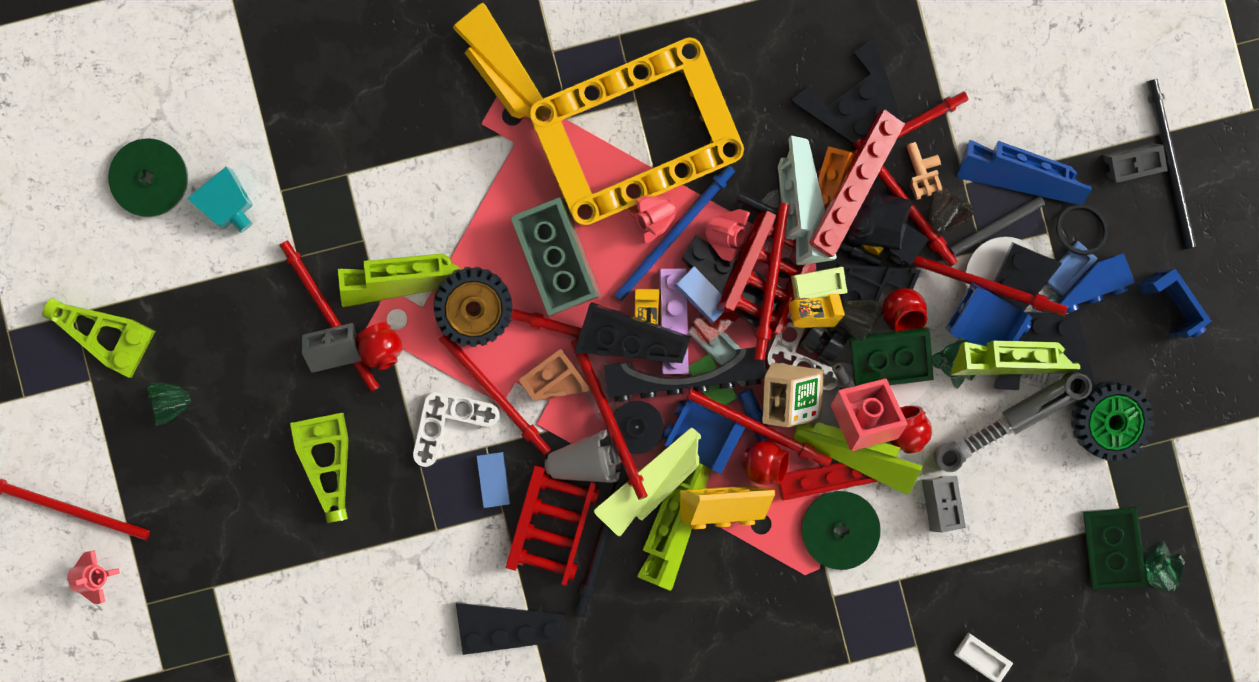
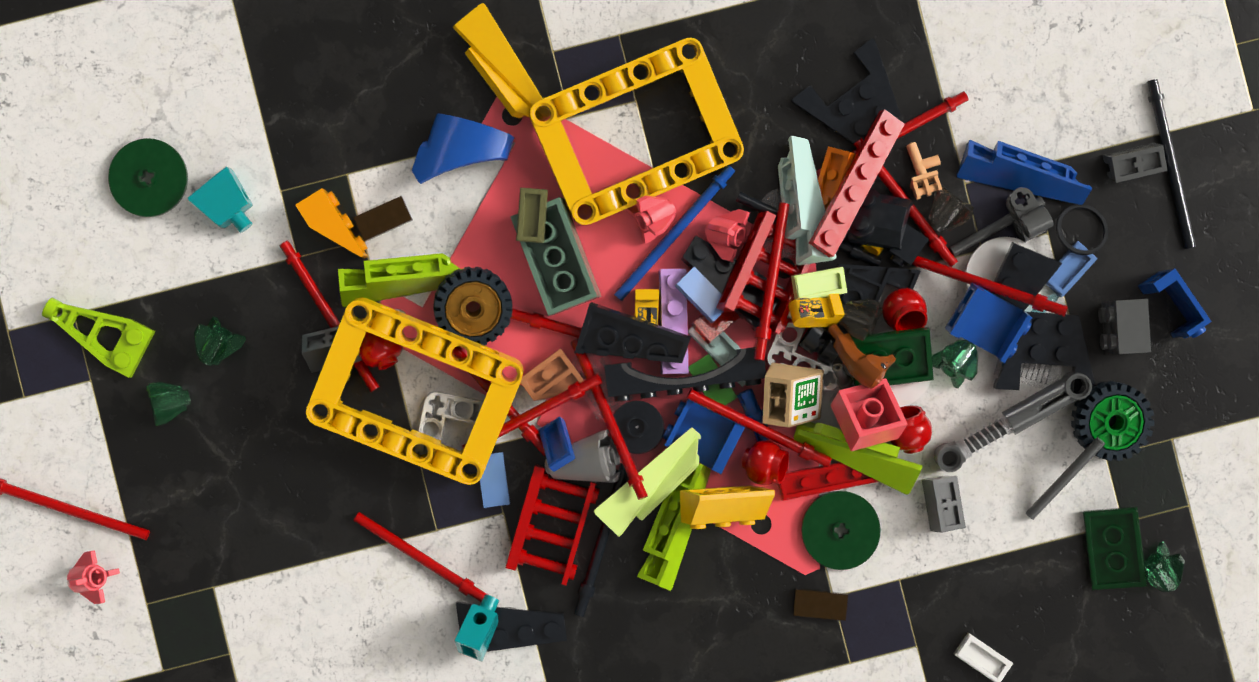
lime plate [290,413,348,523] -> none
lime wedge [951,341,1080,375] -> none
blue slope [1056,253,1135,313] -> none
none -> clear green brick [194,317,246,366]
none -> light orange slope [296,188,368,259]
none -> yellow beam [306,297,524,485]
none -> red bar [353,512,488,602]
none -> dark brown tile [354,196,413,242]
none -> blue panel [412,114,514,184]
none -> teal torso [455,594,499,662]
none -> red bar [462,374,602,449]
none -> olive tile [516,188,548,243]
none -> blue tile [539,416,576,472]
none -> dark brown tile [793,588,848,621]
none -> dark orange animal [828,324,896,389]
none -> dark grey piece [1006,187,1054,242]
none -> dark grey bar [1026,437,1105,520]
none -> dark grey brick [1098,299,1151,355]

